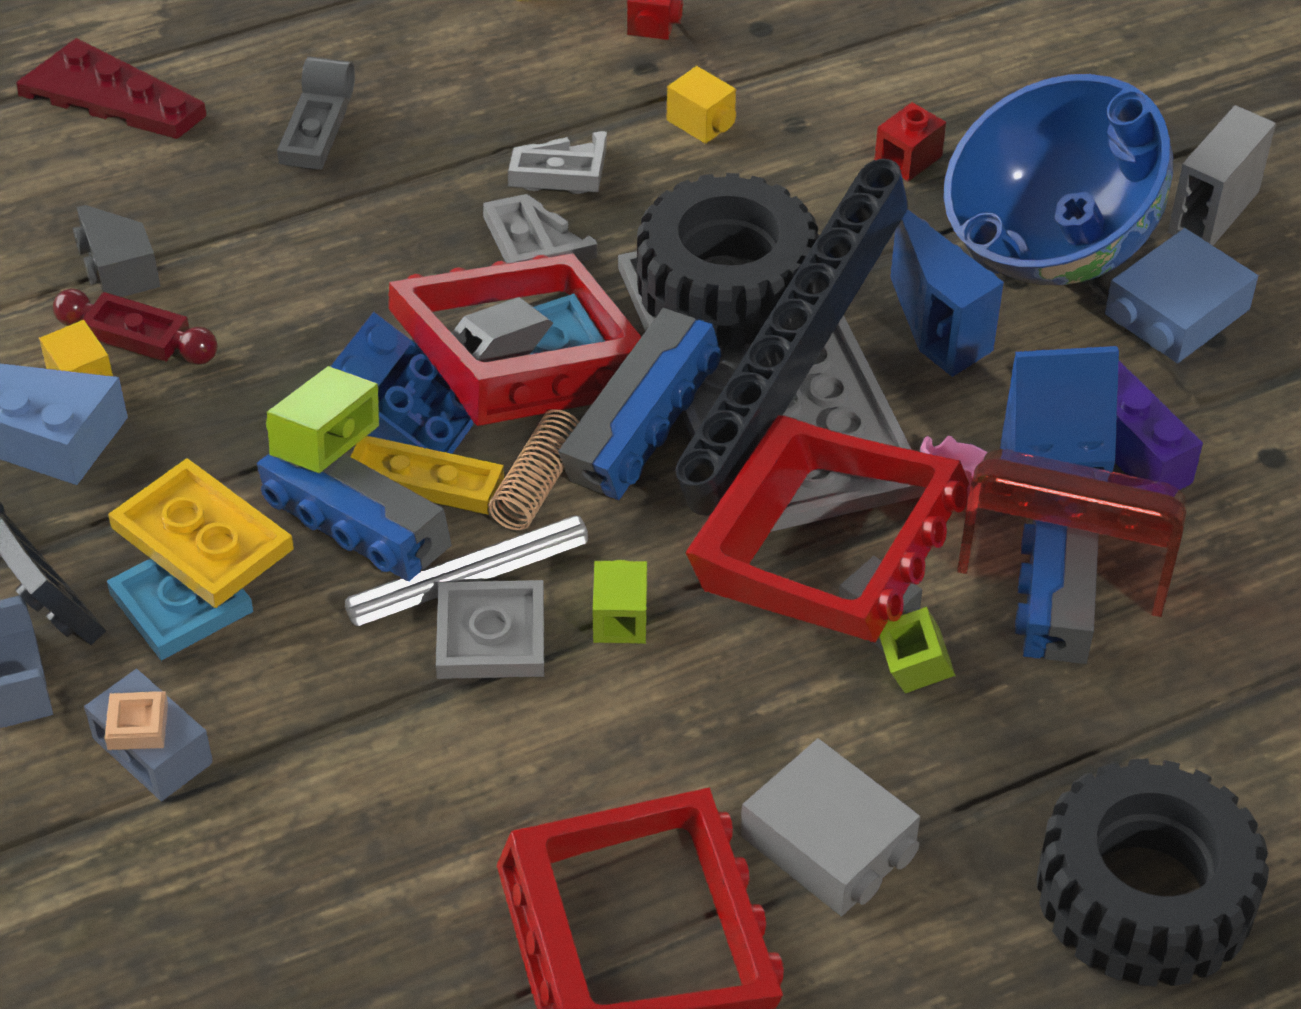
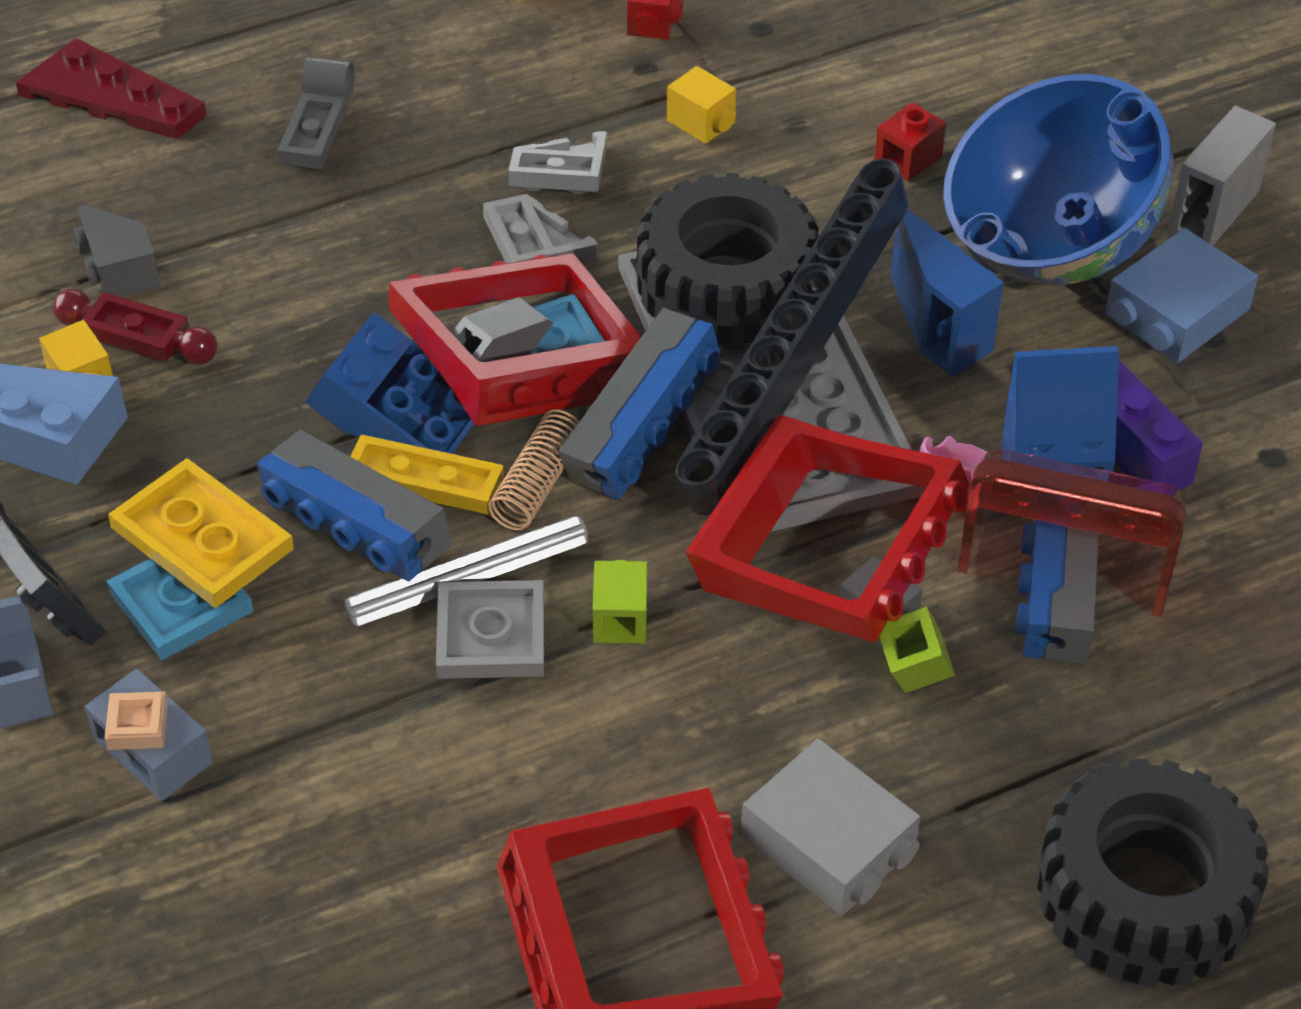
lime brick [266,366,379,473] -> none

